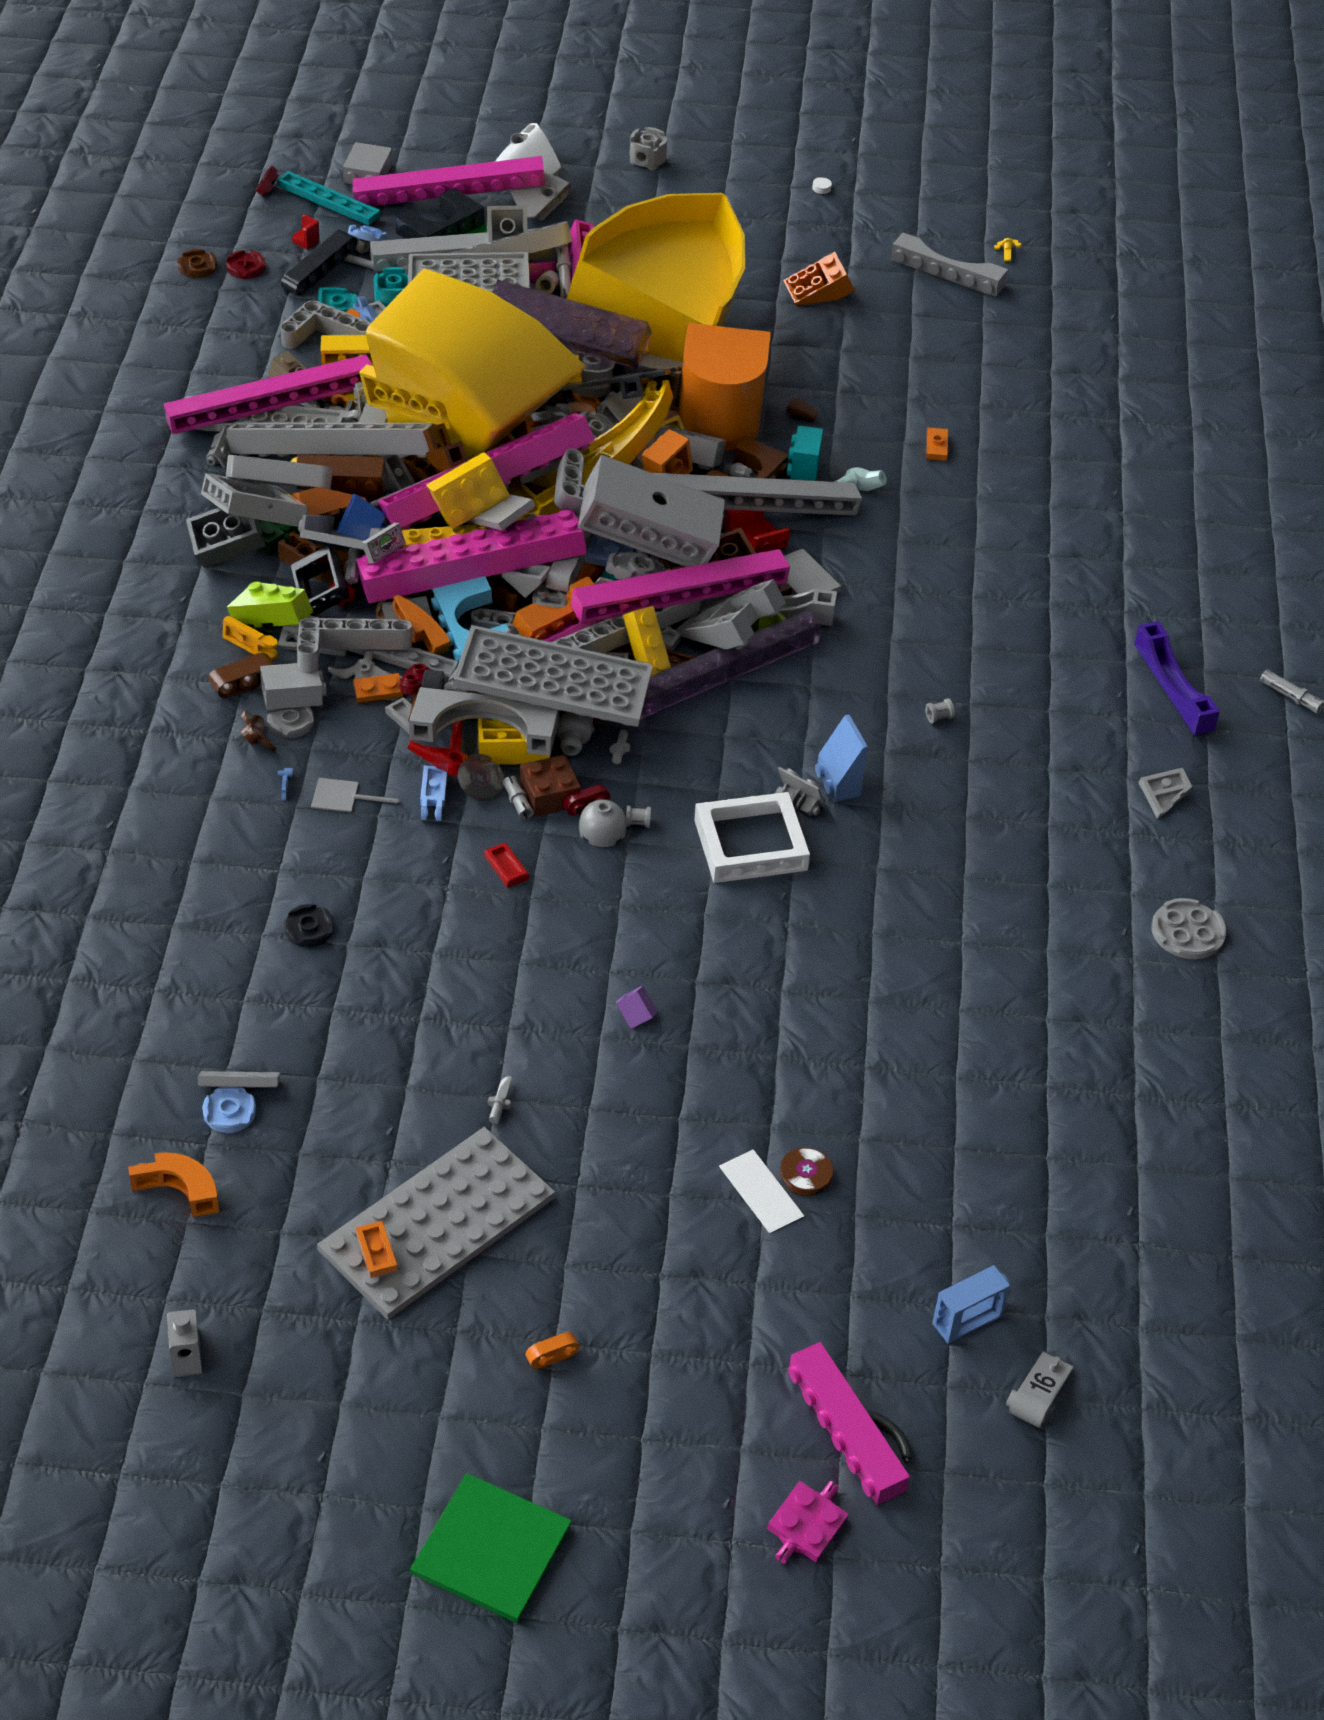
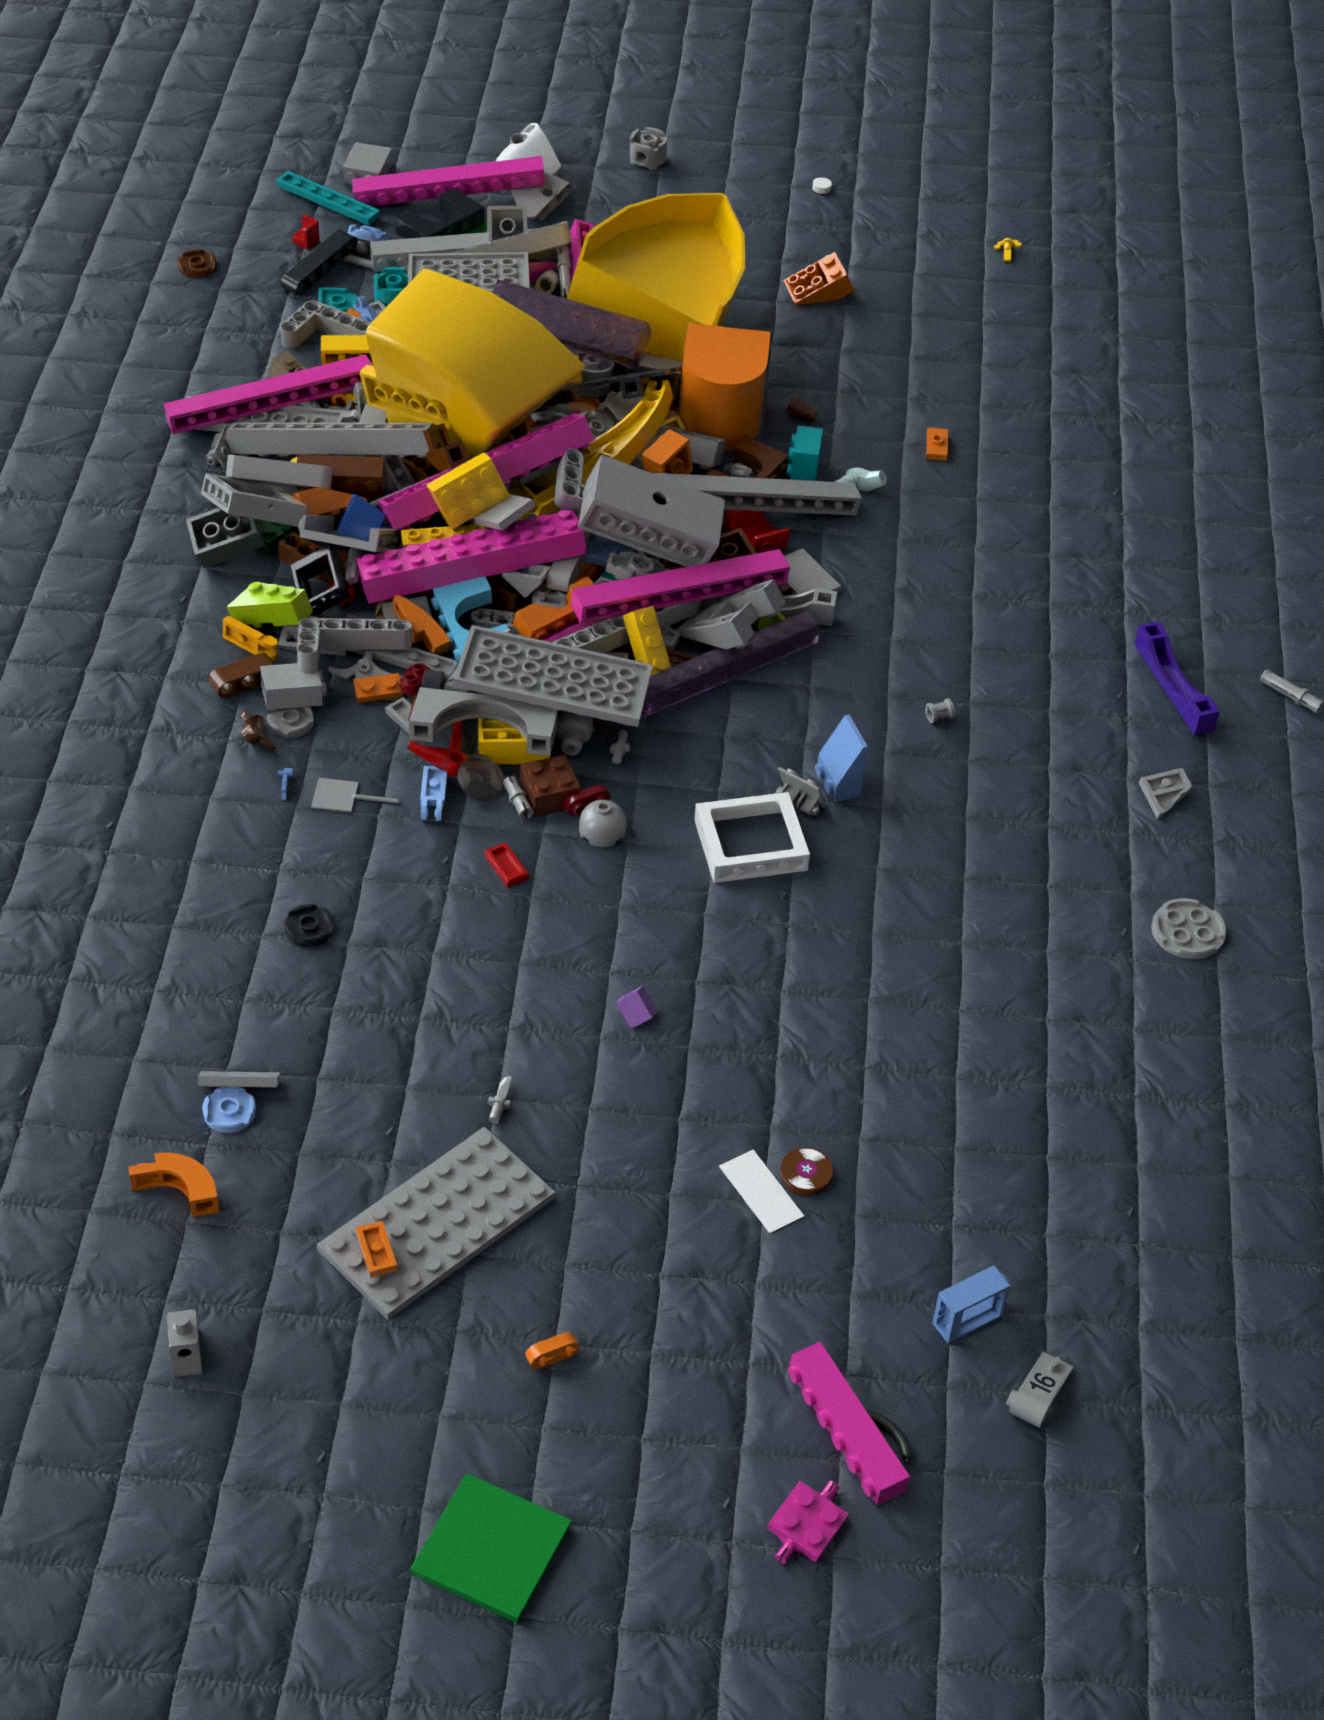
dark red tile [226,250,266,279] -> none
dark red plate [255,165,279,196] -> none
light grey tile [362,523,406,564] -> none
light grey bush [626,806,651,828] -> none
light grey arch [891,233,1008,297] -> none

